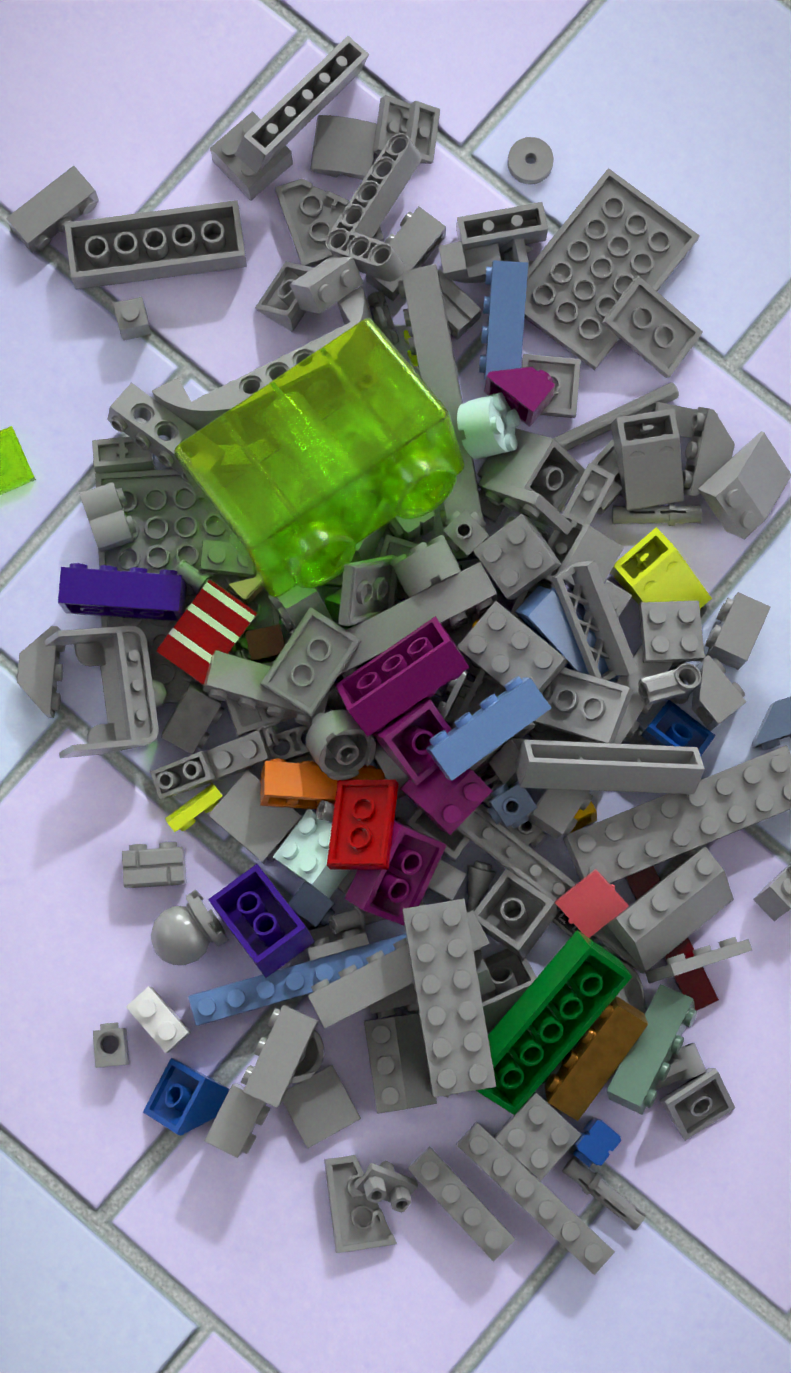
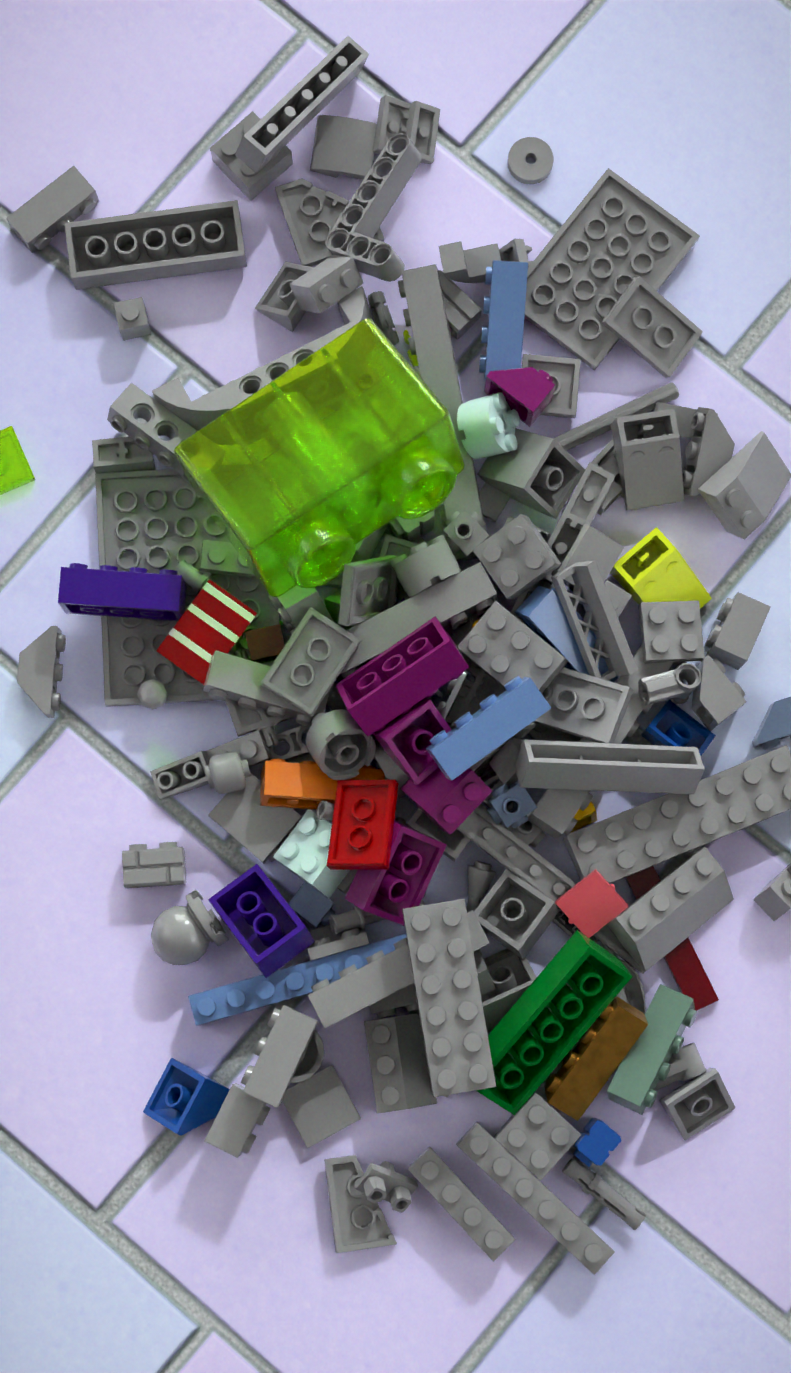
light grey windscreen [45,626,159,758] -> none
light grey brick [79,482,137,552] -> none
light grey brick [93,1022,129,1068] -> none
white brick [126,986,191,1053] -> none
flat silver brick [161,680,225,754] -> none
neon yellow plate [165,783,223,832] -> none
slope [229,576,266,605] -> none
light grey brick [366,206,446,301] -> none
light grey brick [427,860,467,901] -> none
light grey brick [456,202,548,250] -> none
light grey wing [477,475,574,535] -> none
light grey pin [612,503,702,526] -> none
light grey wing [645,936,752,984] -> none
none -> light grey head [205,752,251,794]

